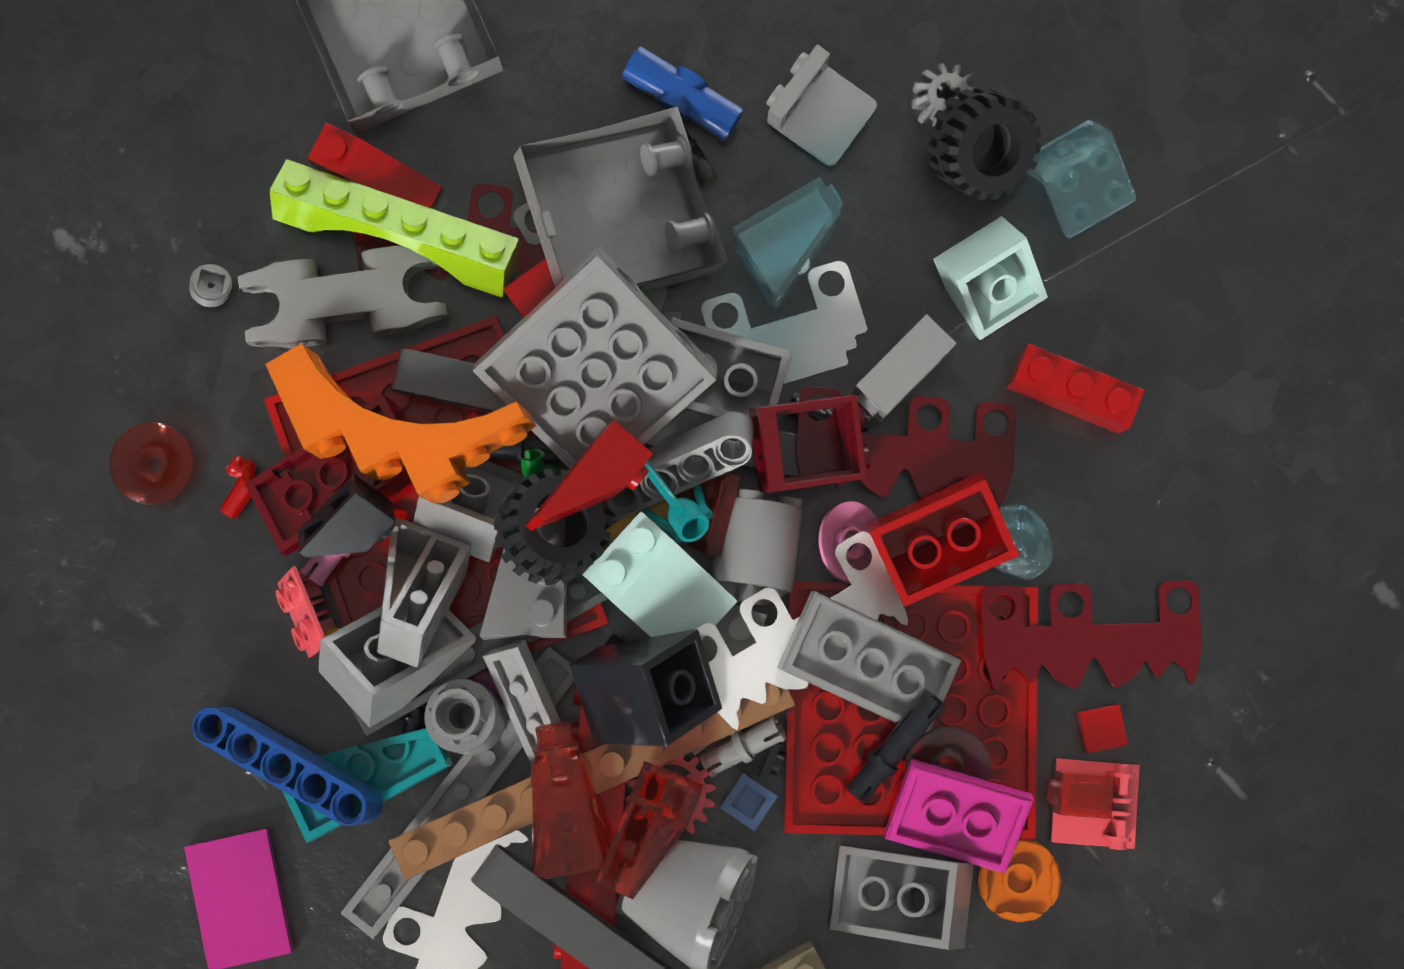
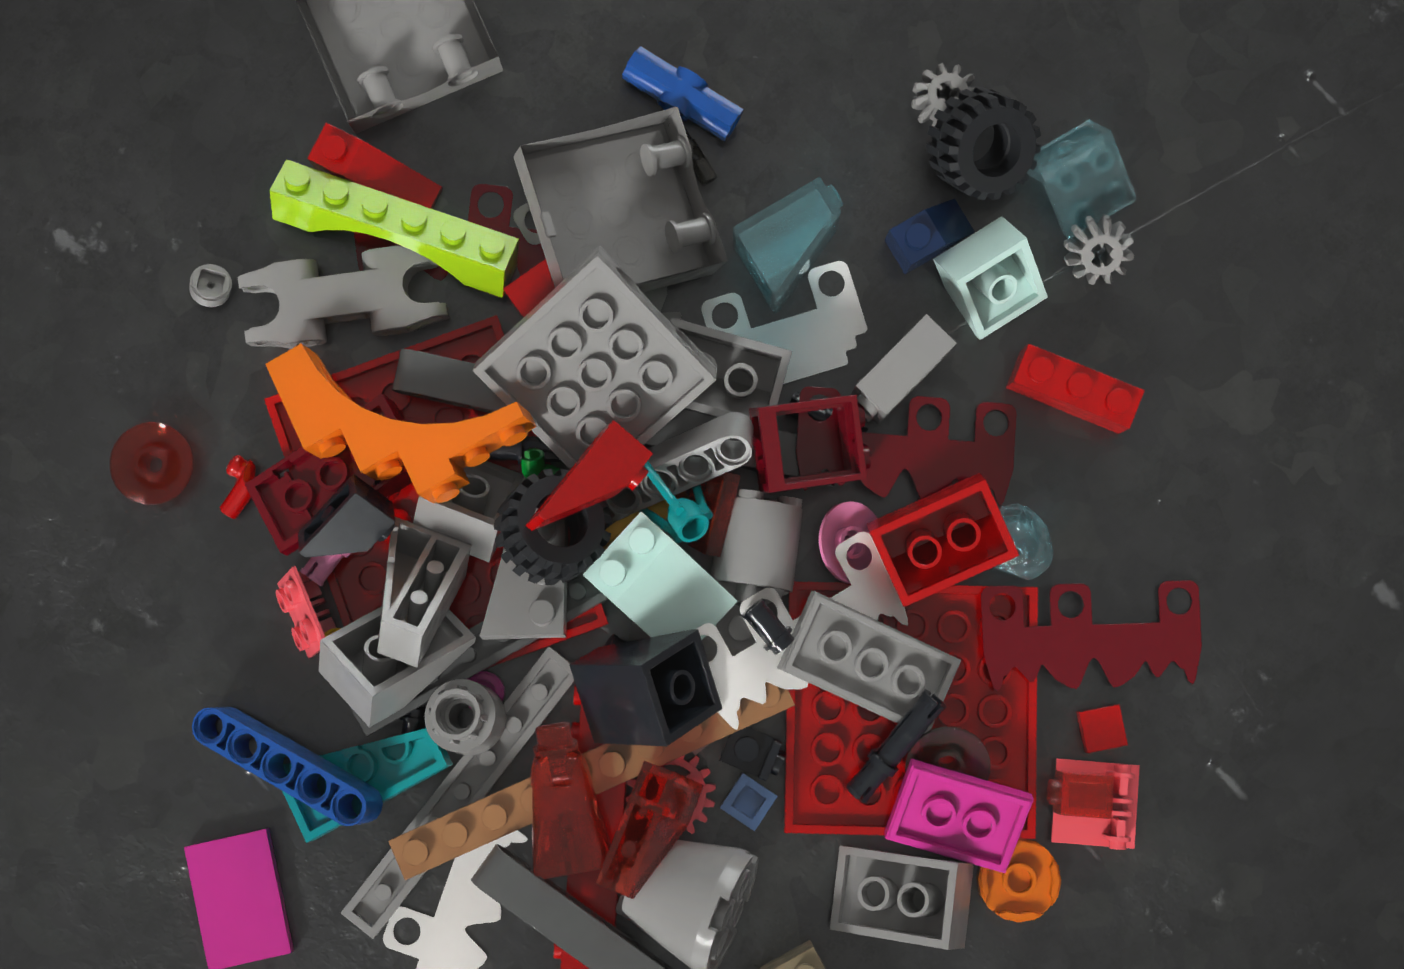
light grey plate [483,640,574,768] -> none
light grey pin [700,715,786,777] -> none
light grey bracket [766,45,877,166] -> none
none -> black pin [742,598,795,655]
none -> dark blue slope [885,198,975,274]
none -> light grey gear [1063,214,1134,285]

